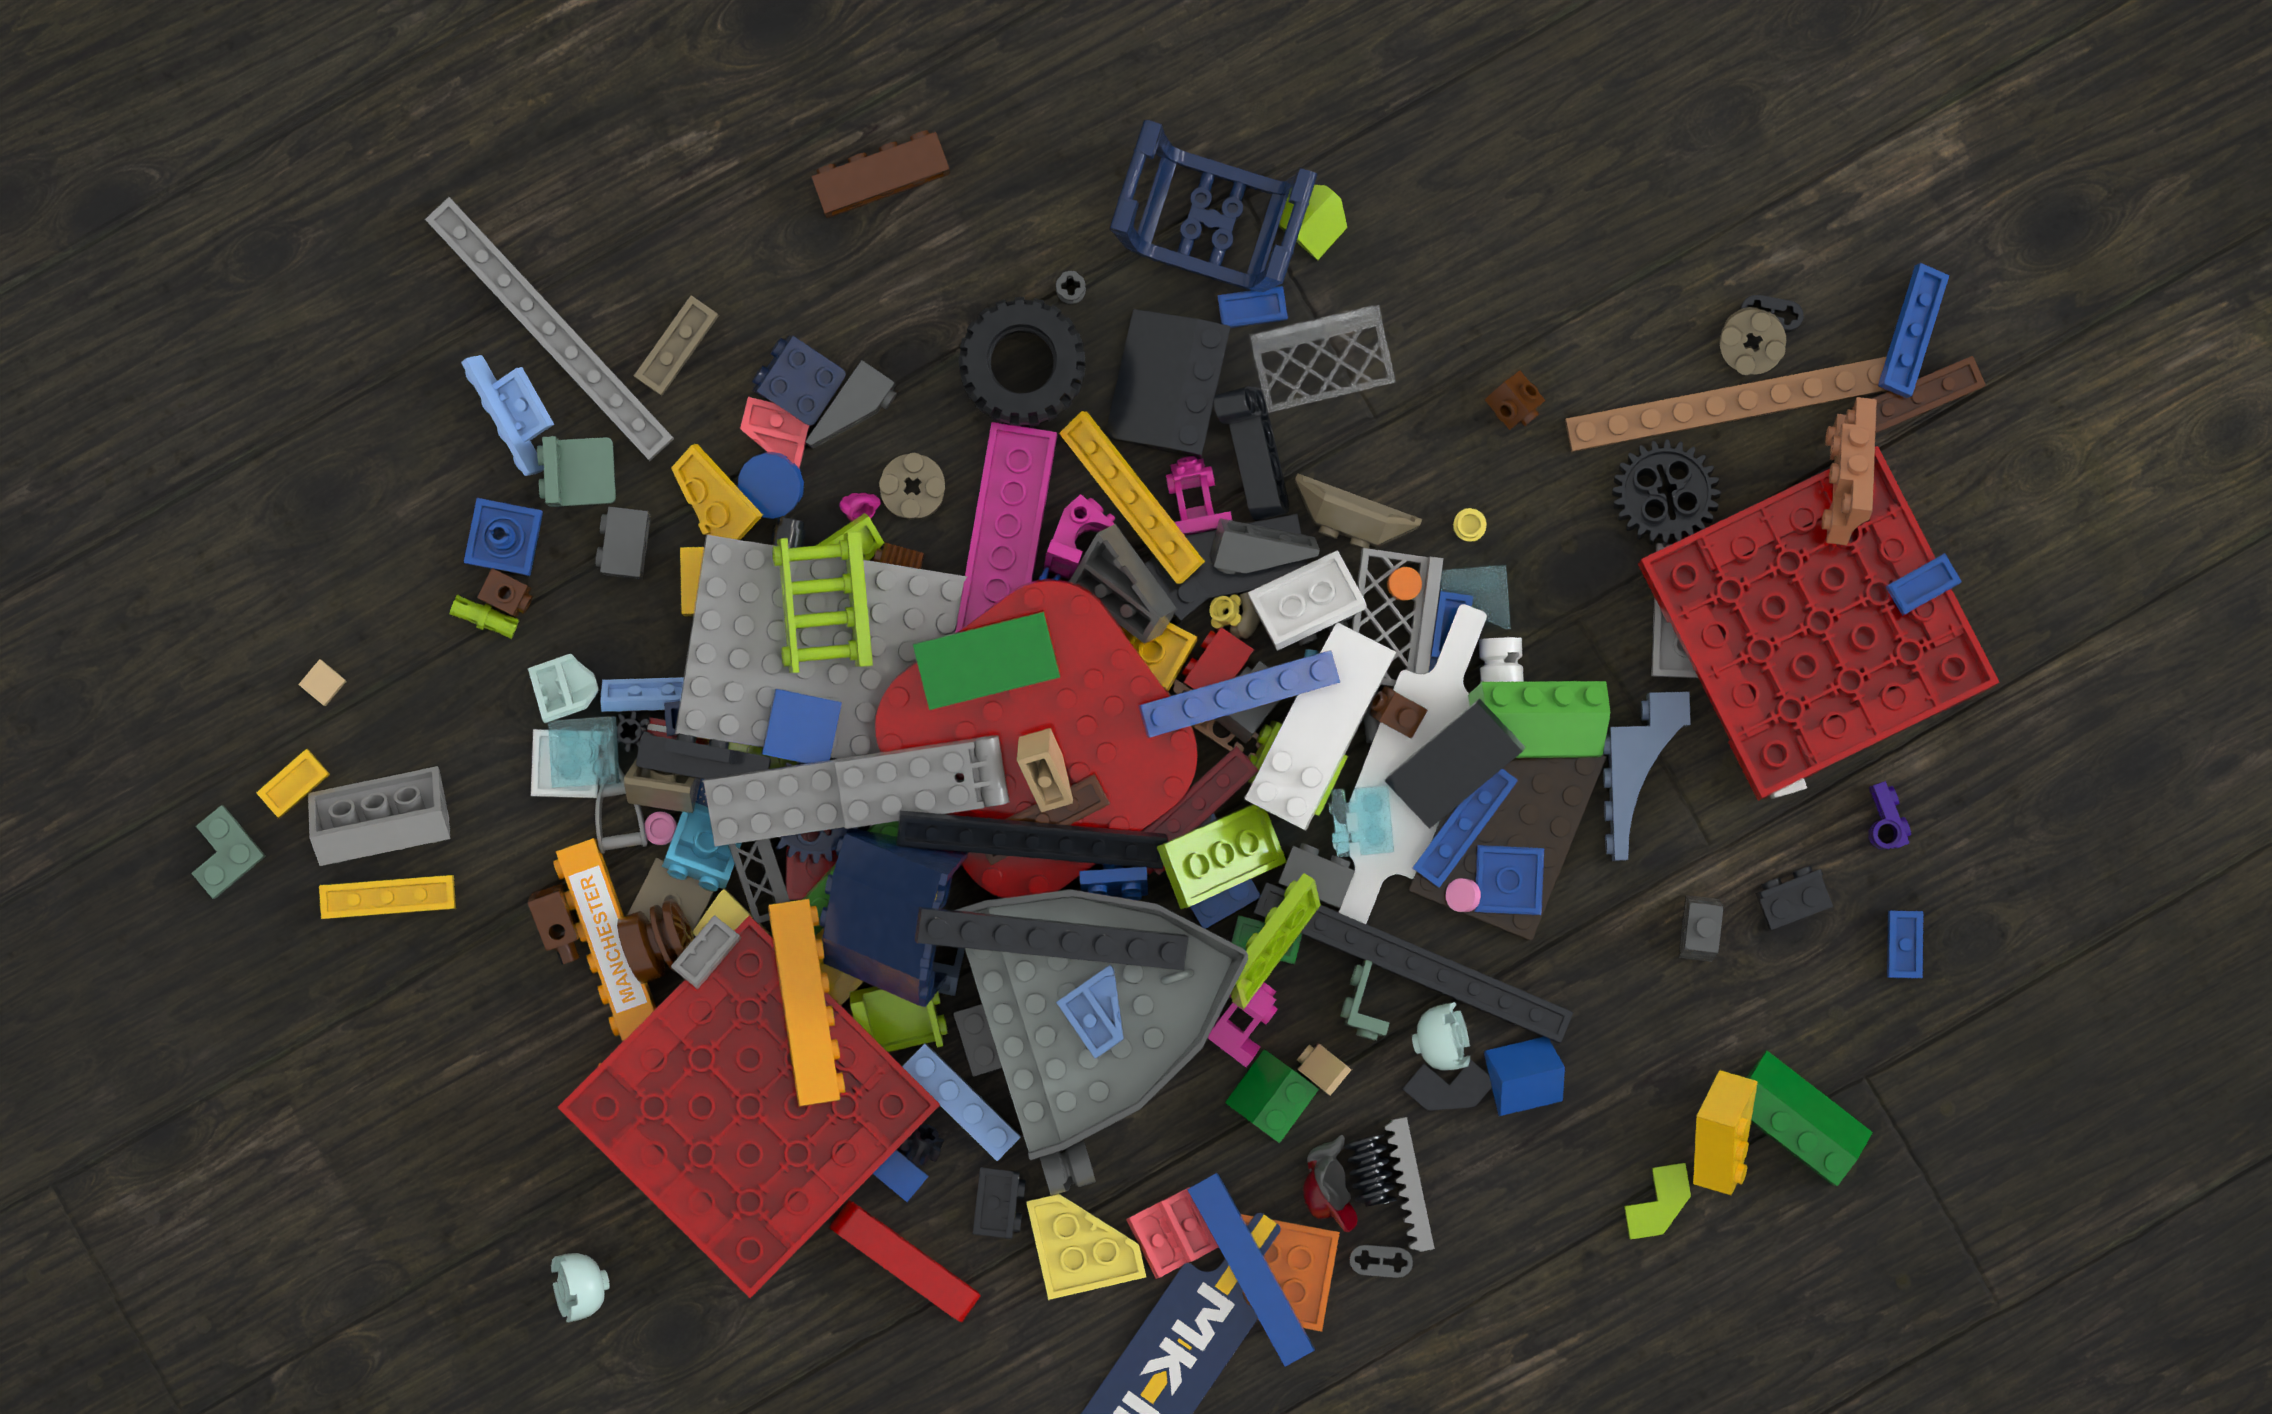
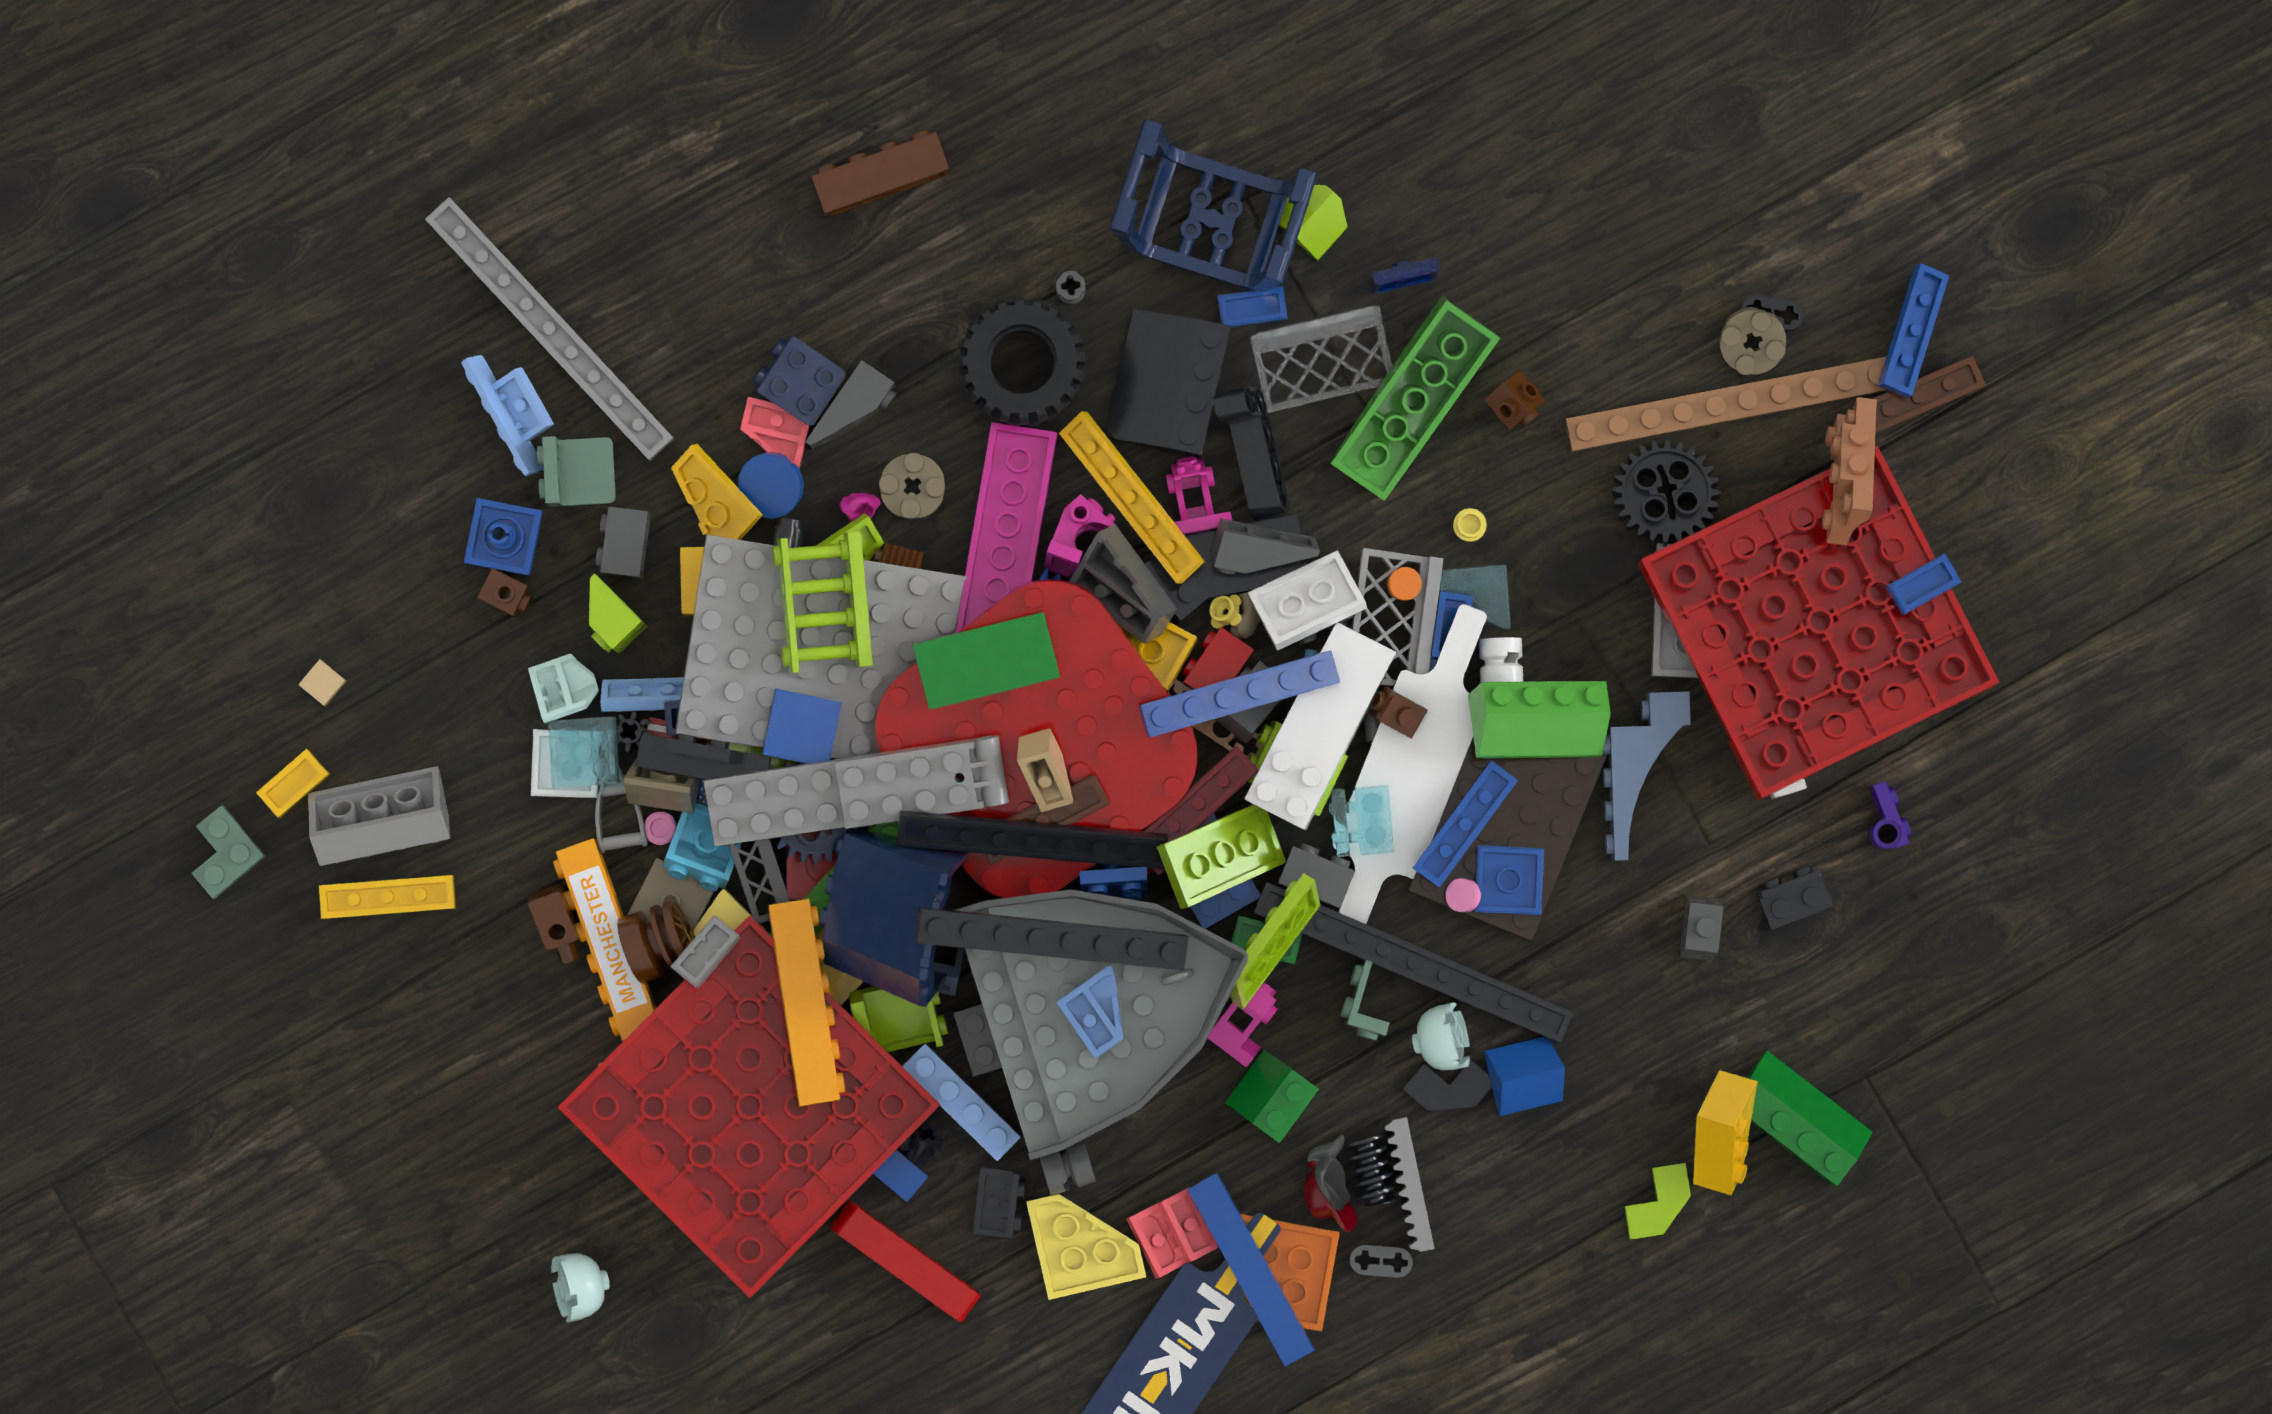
lime pin [449,595,519,639] -> none
dark tan plate [634,295,719,396] -> none
dark tan wedge [1294,473,1422,549] -> none
tan slope [1297,1044,1351,1096] -> none
black tile [1384,698,1525,829] -> none
blue plate [1887,911,1923,978] -> none
none -> lime slope [589,574,647,654]
none -> bright green slope [1330,296,1500,501]
none -> clear blue plate [1369,258,1440,294]

